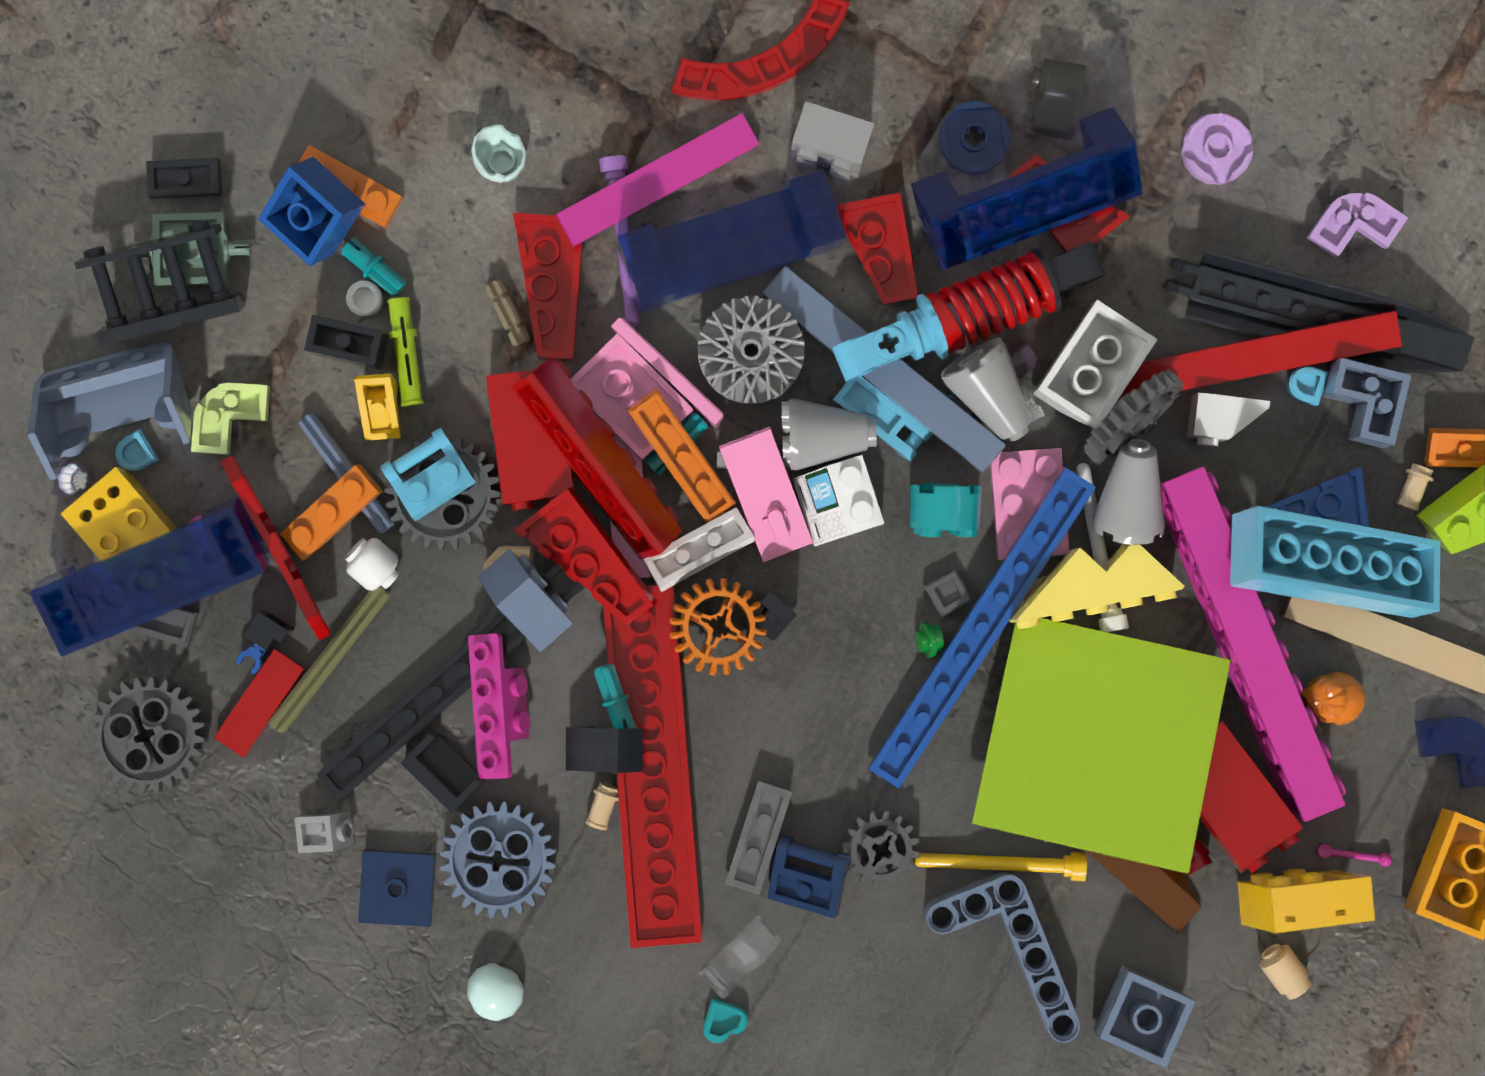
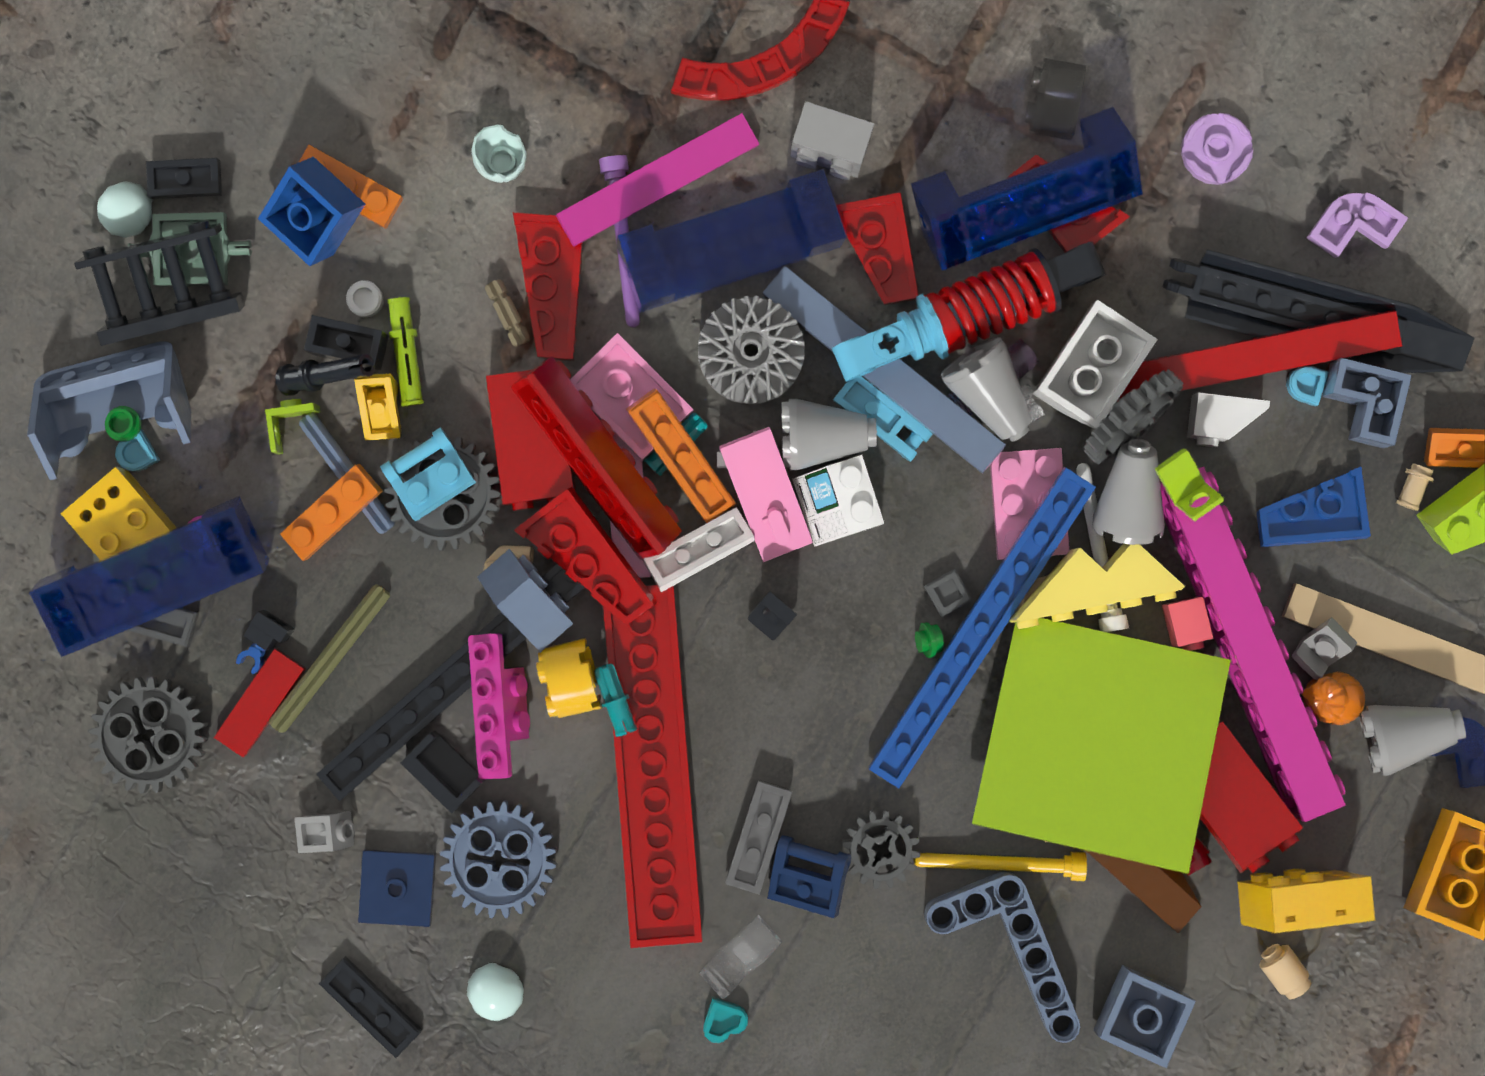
tile [52,459,94,497] -> none
yellowish green plate [191,383,270,455] -> none
red tile [220,455,331,640] -> none
teal axle [341,237,407,297] -> none
white head [345,538,399,591] -> none
black panel [566,726,643,773] -> none
tan pin [585,782,619,830] -> none
bright pink tile [611,317,724,428] -> none
orange gear [669,578,767,675] -> none
teal brick [909,483,981,537] -> none
dark blue plate [938,101,1011,174] -> none
medium azure brick [1230,506,1440,618] -> none
dark pink hinge [1317,844,1392,867] -> none
none -> light aqua hair [97,181,153,238]
none -> green plate [105,406,141,442]
none -> lime bracket [265,399,320,454]
none -> black pin [276,353,375,396]
none -> black tile [319,956,422,1058]
none -> yellow brick [536,638,602,718]
none -> lime bracket [1155,448,1224,521]
none -> coral brick [1162,597,1213,651]
none -> light grey bracket [1292,617,1357,680]
none -> light grey cone [1360,705,1466,776]

